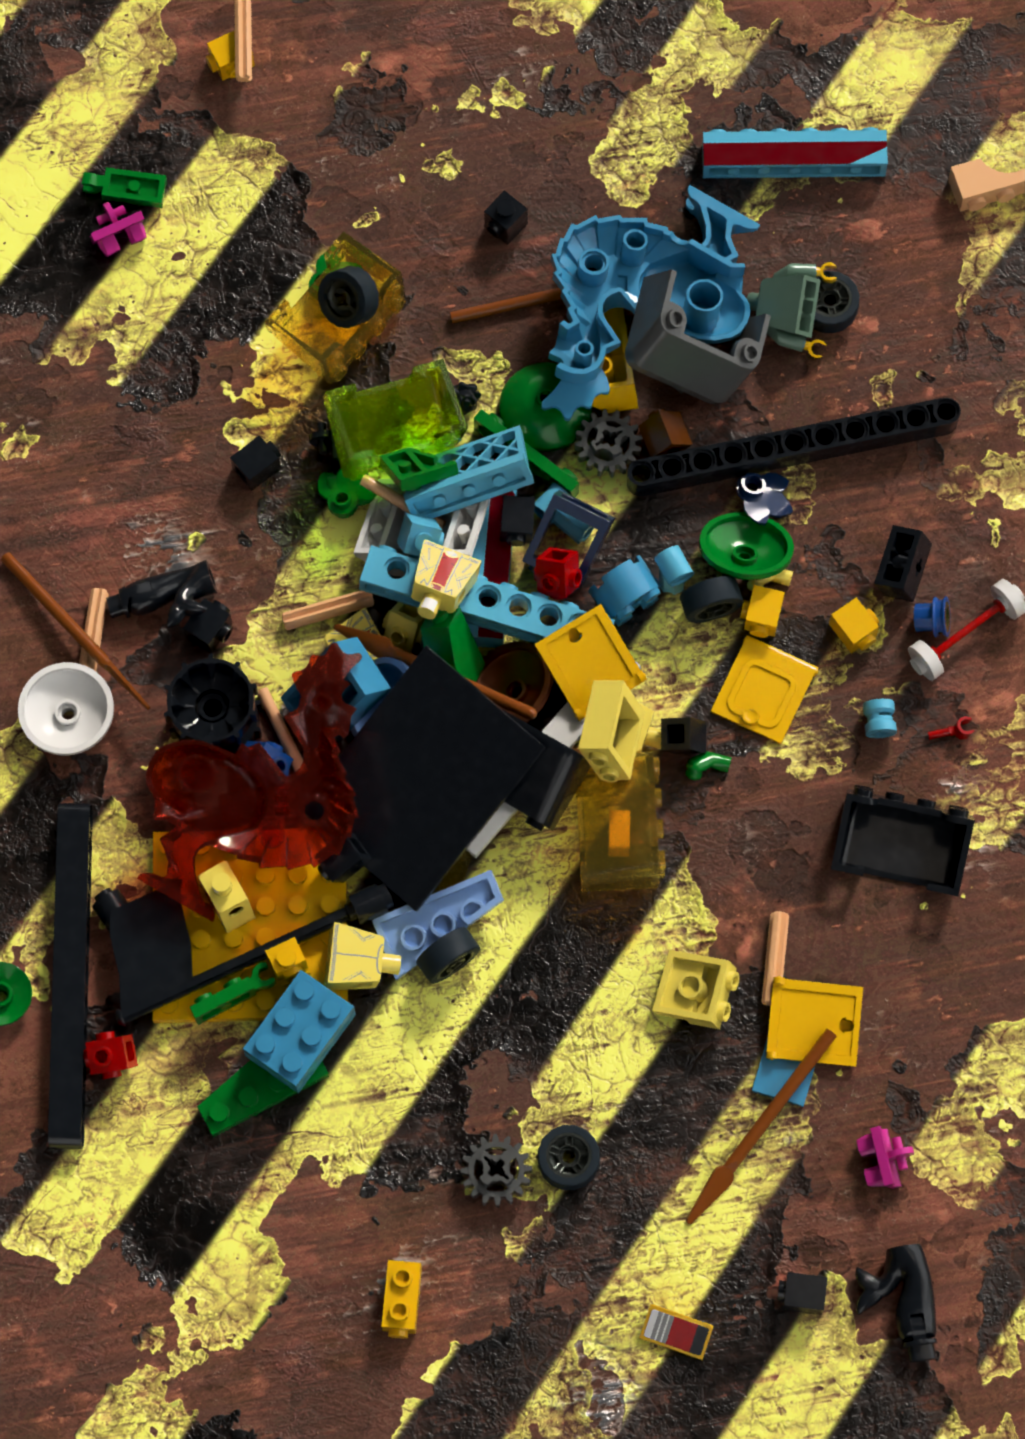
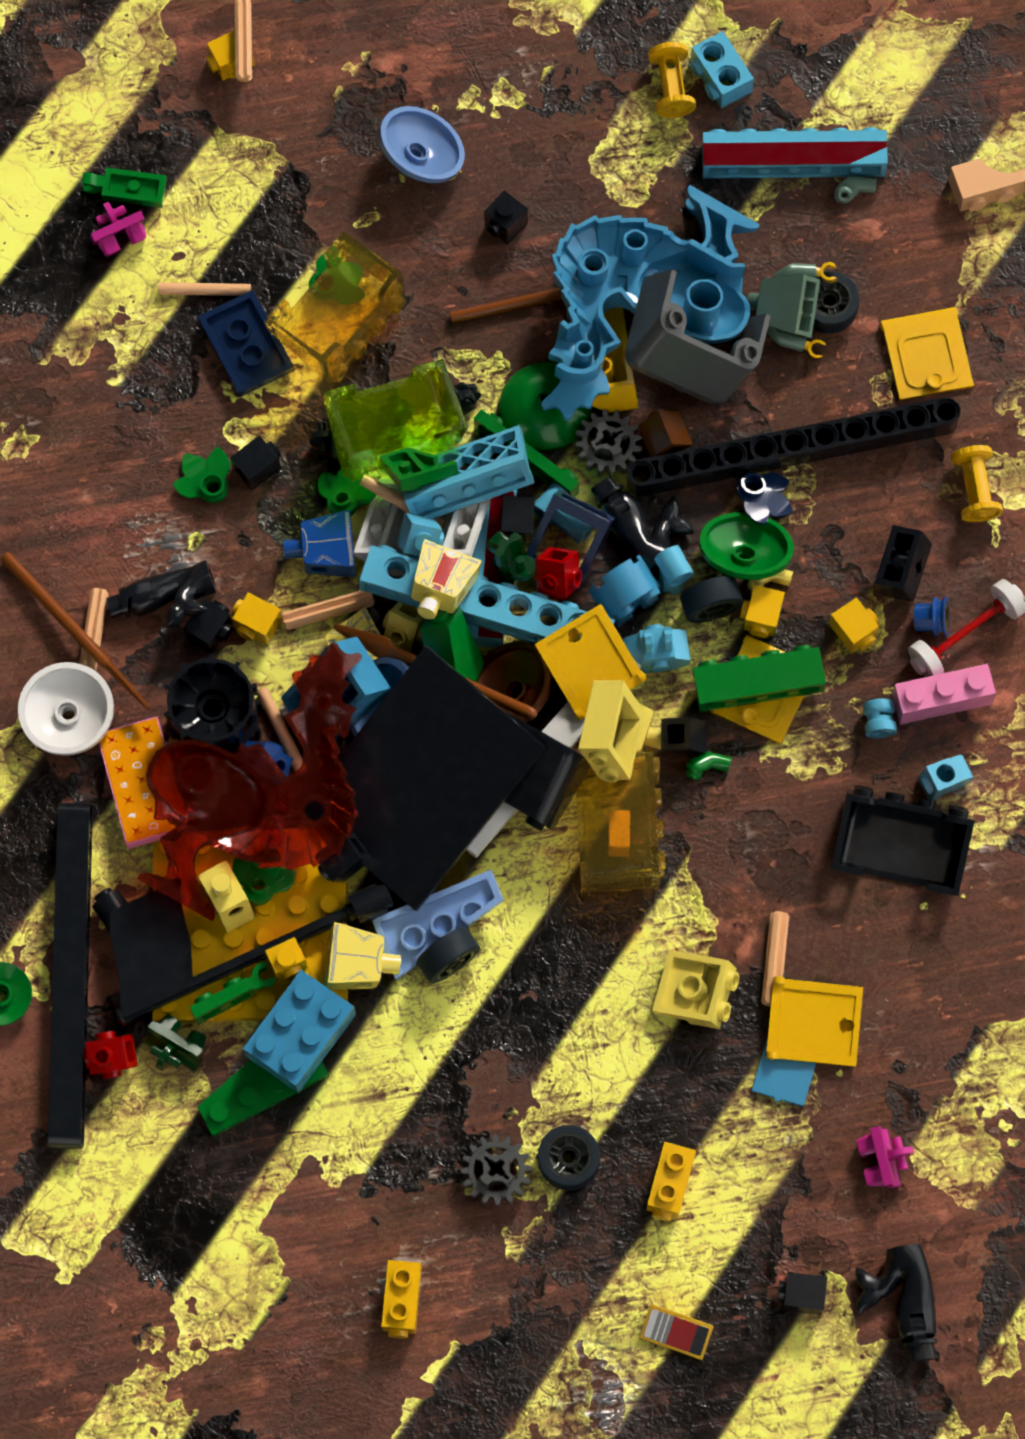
black wheel [318,266,379,328] -> none
dark orange piece [686,1029,837,1224] -> none
red hand [928,716,974,740] -> none
none -> light orange tile [99,716,190,849]
none -> dark green hips [145,1014,207,1072]
none -> light nougat bar [158,283,251,296]
none -> green plate [173,447,231,503]
none -> dark blue plate [198,290,295,397]
none -> yellow brick [231,592,282,645]
none -> green plate [233,846,296,905]
none -> blue torso [283,510,356,577]
none -> medium blue dish [378,106,465,183]
none -> dark green hips [487,531,536,585]
none -> black piece [591,476,694,575]
none -> medium azure hinge [623,624,691,674]
none -> yellow brick [647,1142,696,1221]
none -> yellow hose [648,42,696,118]
none -> medium azure brick [689,31,754,108]
none -> green brick [693,645,826,712]
none -> sand green arm [834,176,877,204]
none -> yellow container [880,307,974,401]
none -> bright pink brick [892,664,996,725]
none -> medium azure leg [917,755,974,801]
none -> yellow hose [951,445,1003,522]

